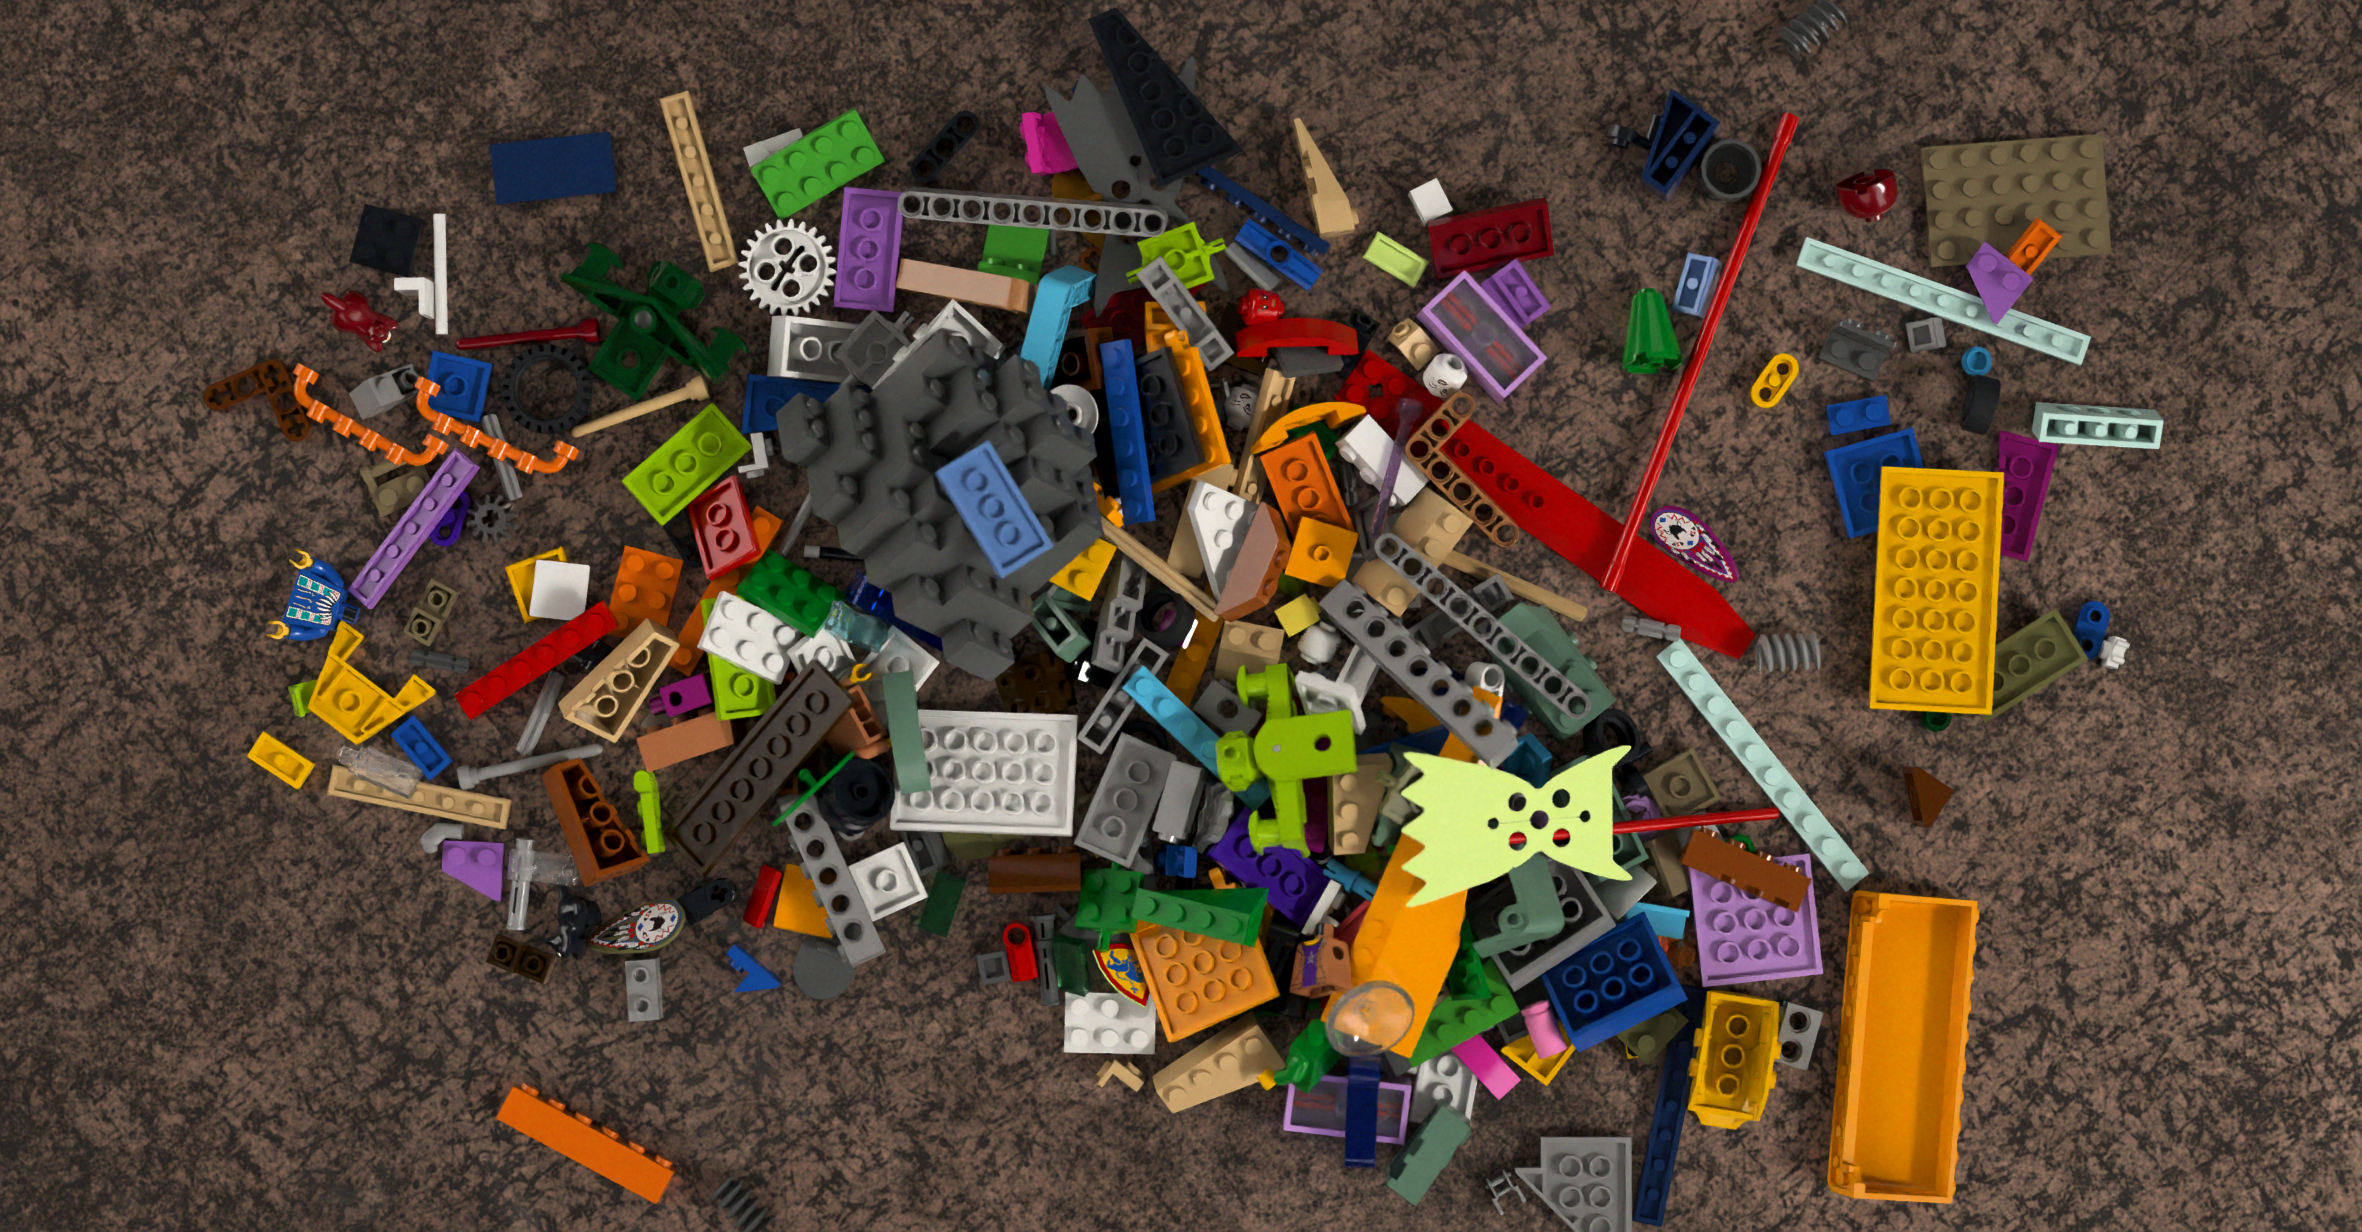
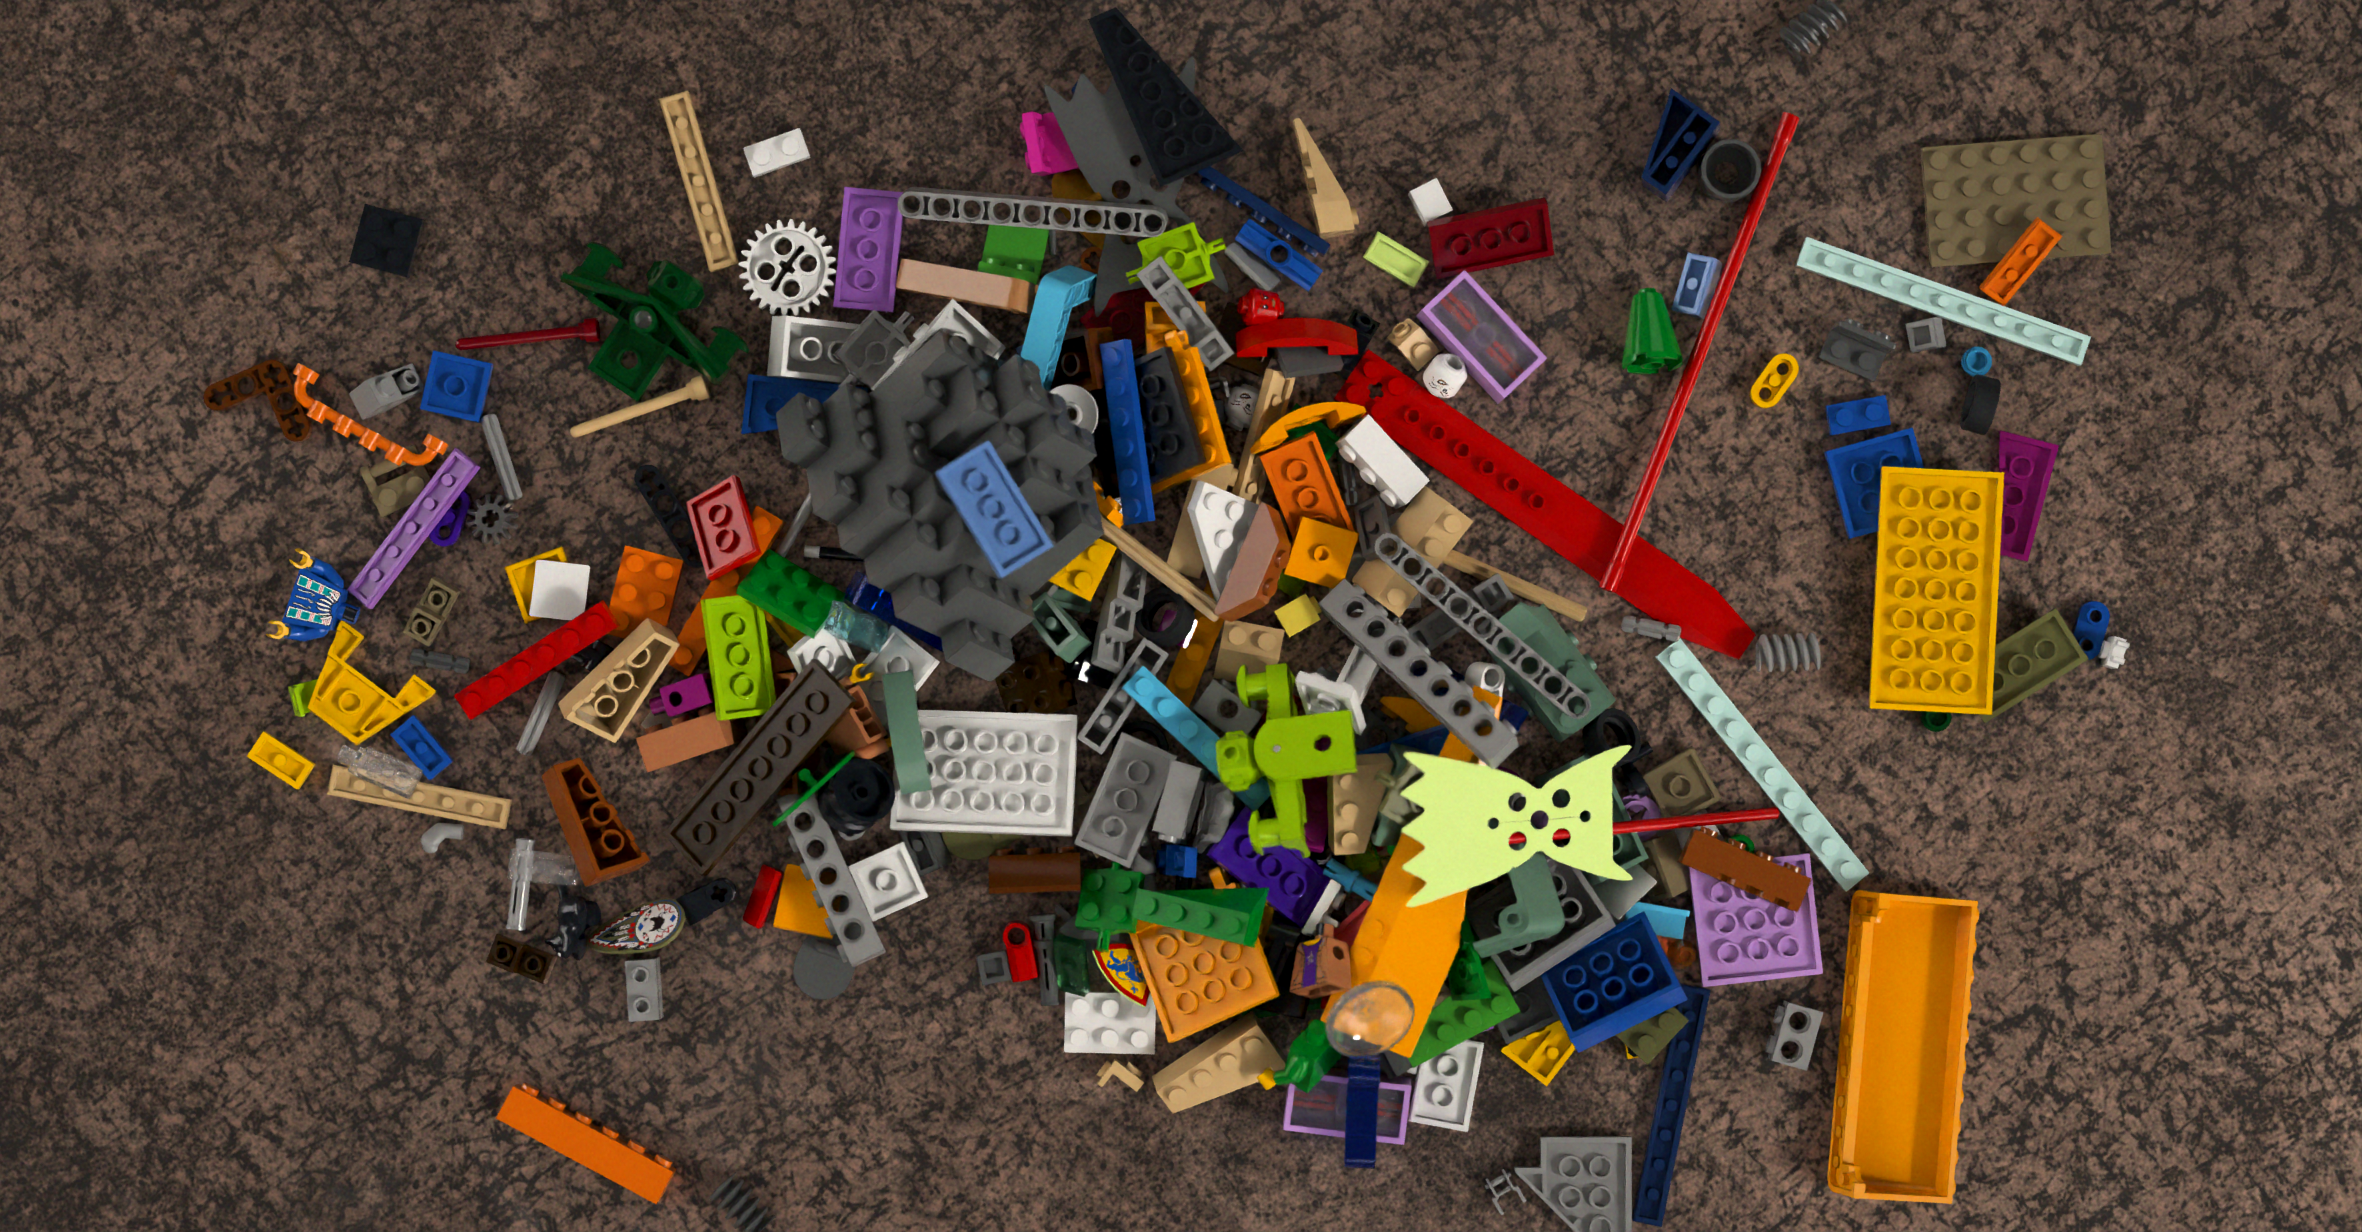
dark red animal [320,290,398,352] -> none
white panel [394,277,435,319] -> none
orange bar [414,376,579,475] -> none
white bar [433,214,448,335] -> none
medium lavender wing [442,840,505,901] -> none
light grey piece [457,743,602,790] -> none
dark blue tile [490,132,617,205] -> none
black tyre [502,344,594,434] -> none
lime plate [621,402,753,527] -> none
lime hinge [633,769,666,854] -> none
white plate [697,591,802,685] -> none
blue slope [726,943,783,992] -> none
white bracket [738,432,774,479] -> none
bright green plate [750,108,885,220] -> none
black beam [911,110,980,186] -> none
clear green plate [918,870,967,938] -> none
white head [1297,619,1342,666] -> none
piece [1369,398,1423,539] -> none
sand green wedge [1386,1098,1471,1206] -> none
medium nougat beam [1405,390,1519,548] -> none
dark pink slope [1431,1000,1521,1100] -> none
medium lavender plate [1480,258,1552,329] -> none
dark azure bracket [1502,733,1552,789] -> none
bright pink piece [1520,1000,1567,1059] -> none
black plate [1606,114,1662,151] -> none
shield [1649,506,1739,583] -> none
yellow slope [1687,990,1781,1130] -> none
dark red cylinder [1836,169,1898,222] -> none
reddish brown slope [1902,766,1954,828] -> none
medium lavender wing [1966,241,2034,325] -> none
light aqua brick [2032,402,2164,449] -> none

